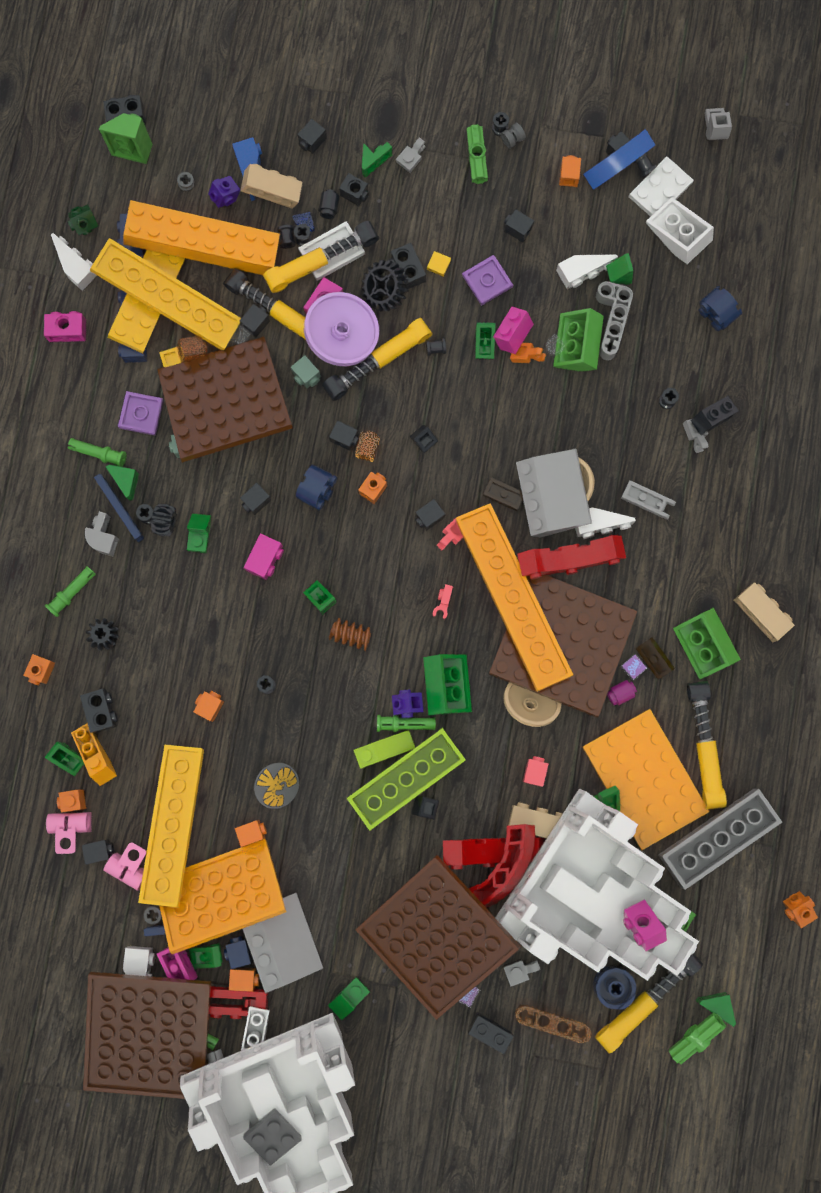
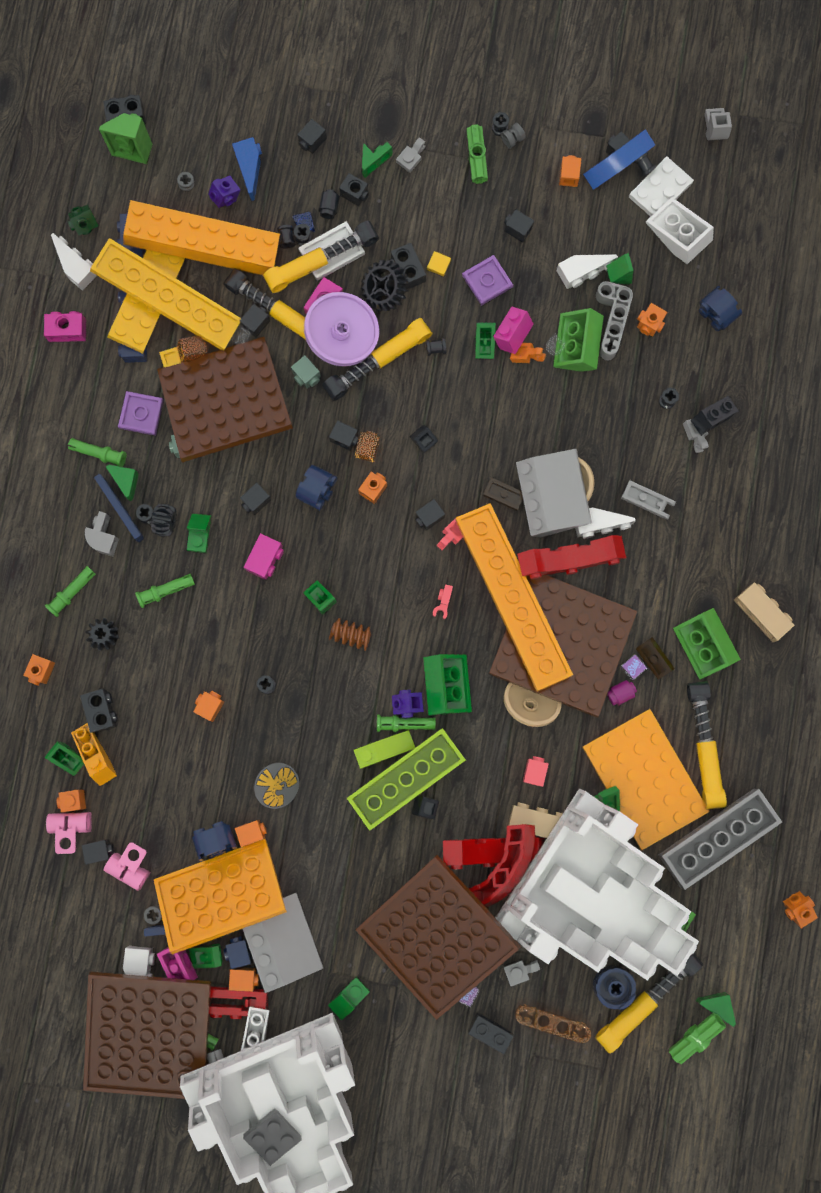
yellow plate [138,745,204,908] -> none
tan brick [241,164,302,208] -> none
dark pink brick [623,899,667,951] -> none
none -> bright green pin [135,574,195,608]
none -> dark blue brick [192,821,237,861]
none -> orange brick [637,303,667,337]

